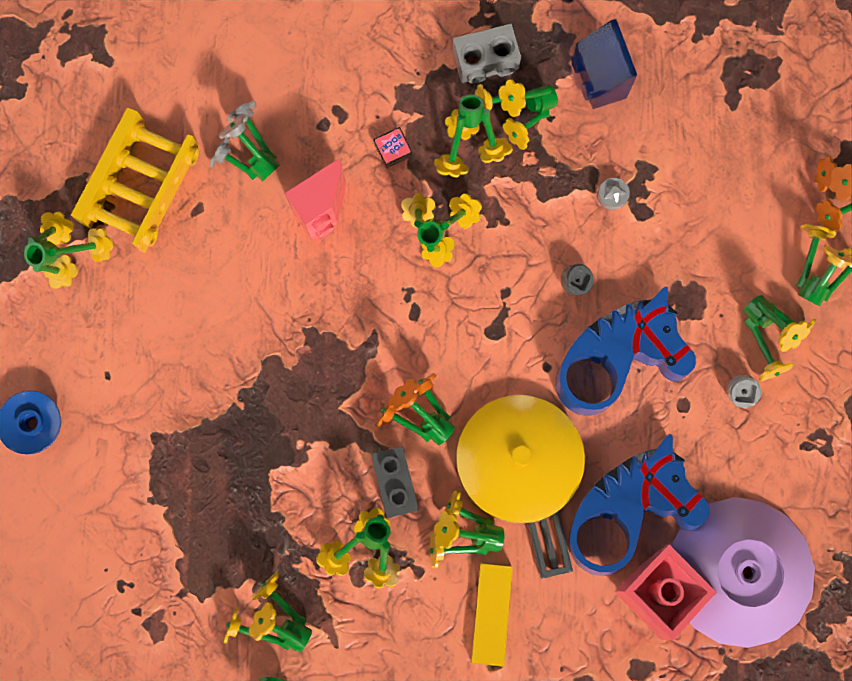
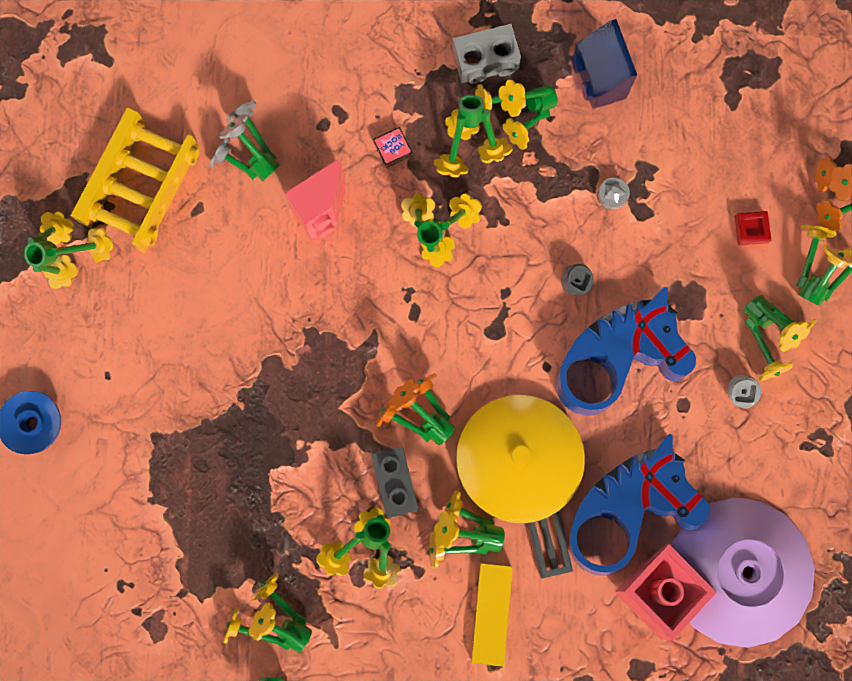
none -> red tile [734,211,772,246]

